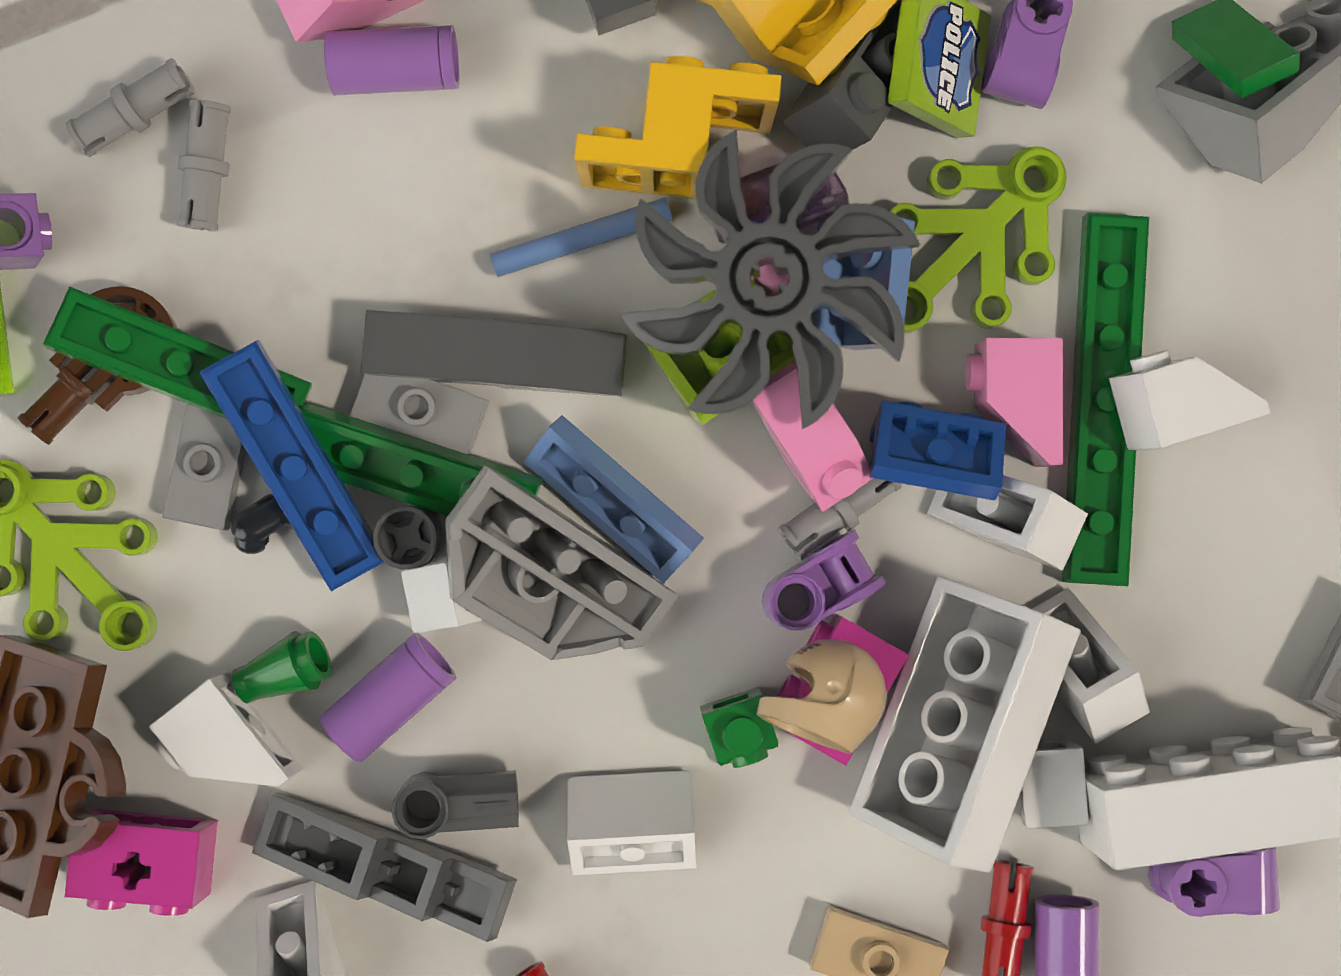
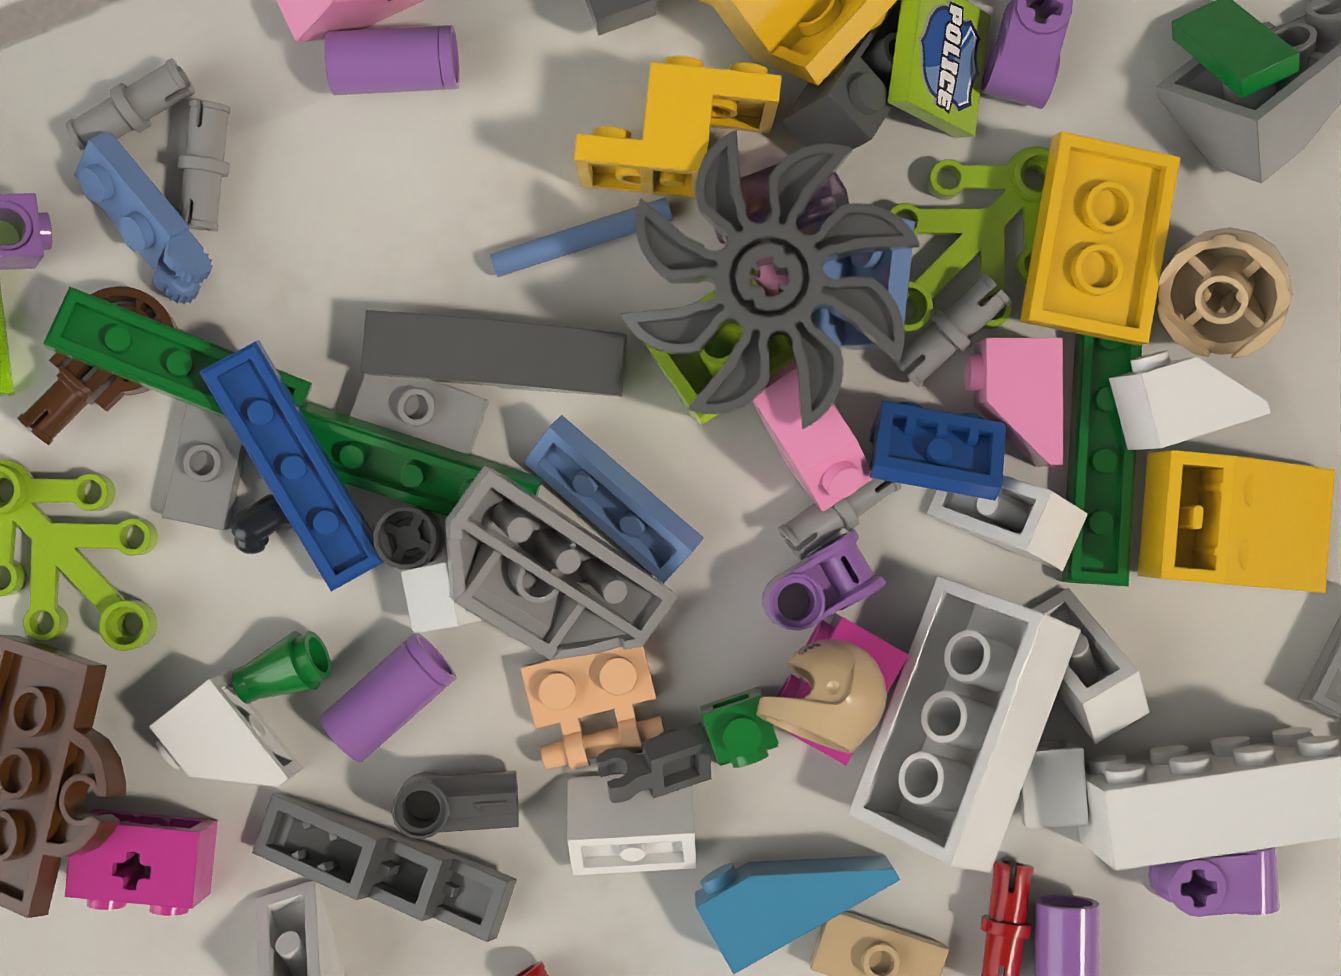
none -> medium blue hinge [74,132,213,305]
none -> light nougat plate [520,645,665,770]
none -> dark grey plate [596,722,711,803]
none -> dark azure slope [695,855,900,975]
none -> light grey pin [892,272,1012,388]
none -> yellow plate [1020,131,1181,346]
none -> yellow slope [1137,450,1335,593]
none -> tan cylinder [1157,227,1293,358]

